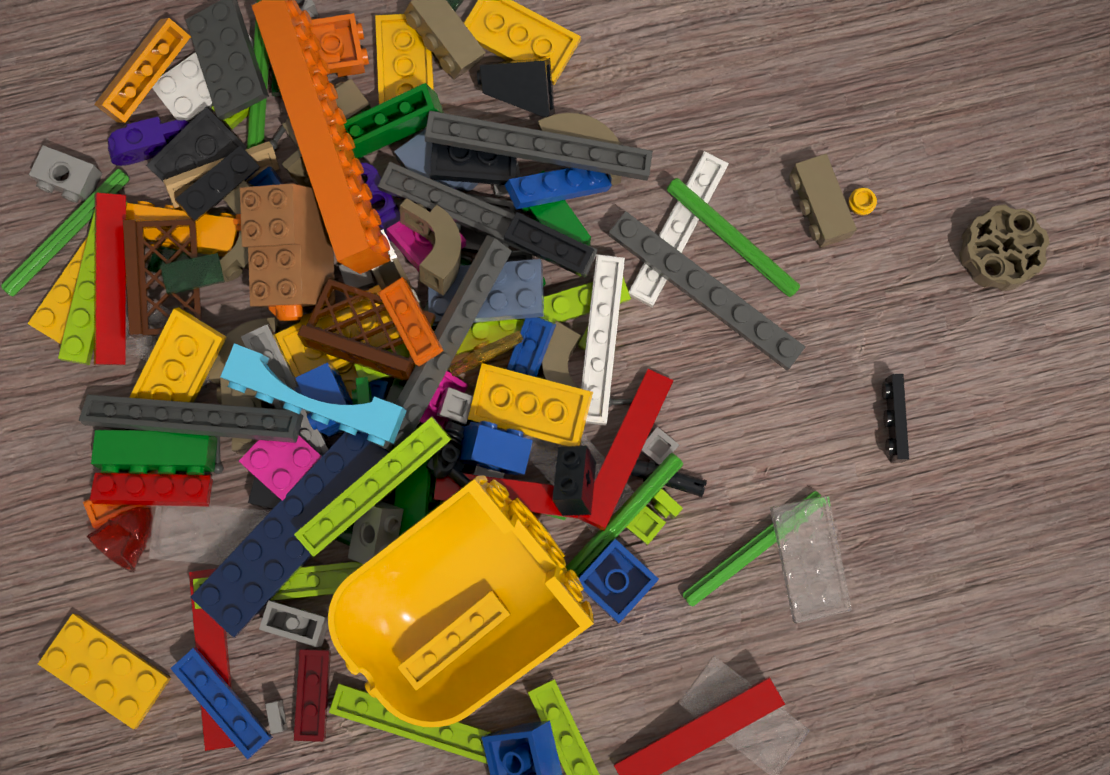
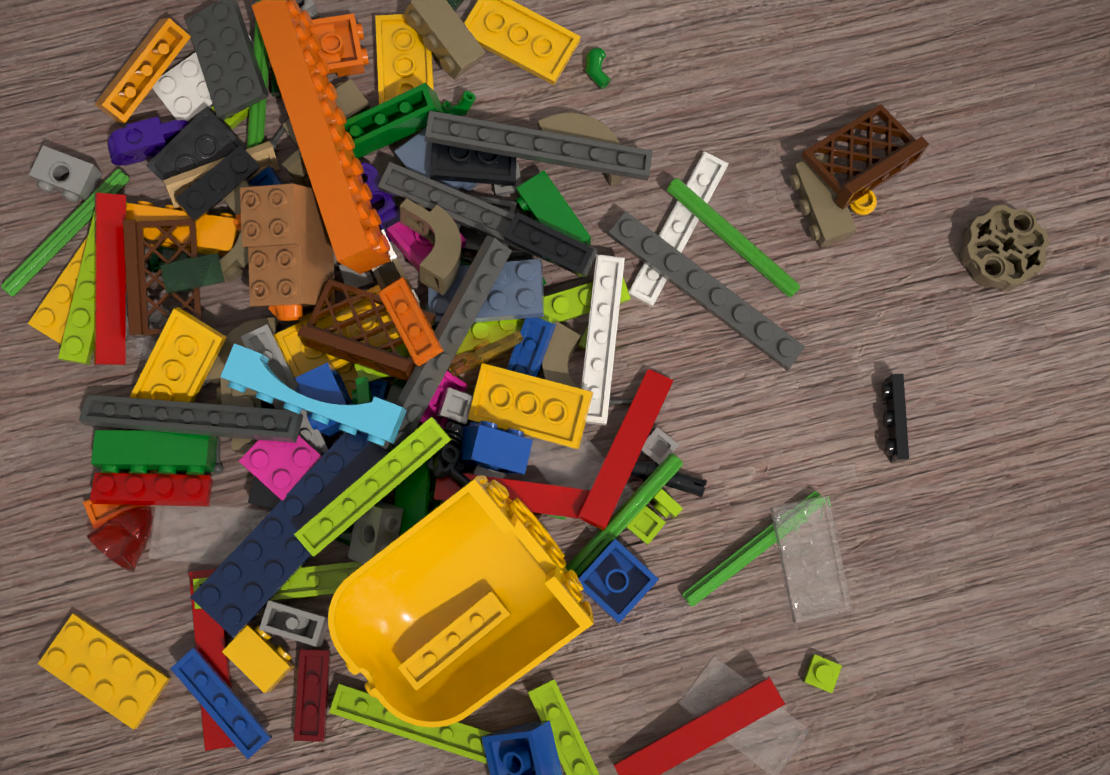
light grey tile [265,700,288,734] -> none
black slope [477,58,555,117] -> none
blue plate [505,168,612,209] -> none
black brick [552,445,596,516] -> none
none -> yellow brick [222,625,295,693]
none -> green arm [441,91,476,116]
none -> green arm [585,48,611,89]
none -> reddish brown fence [801,104,929,209]
none -> lime plate [802,654,842,693]

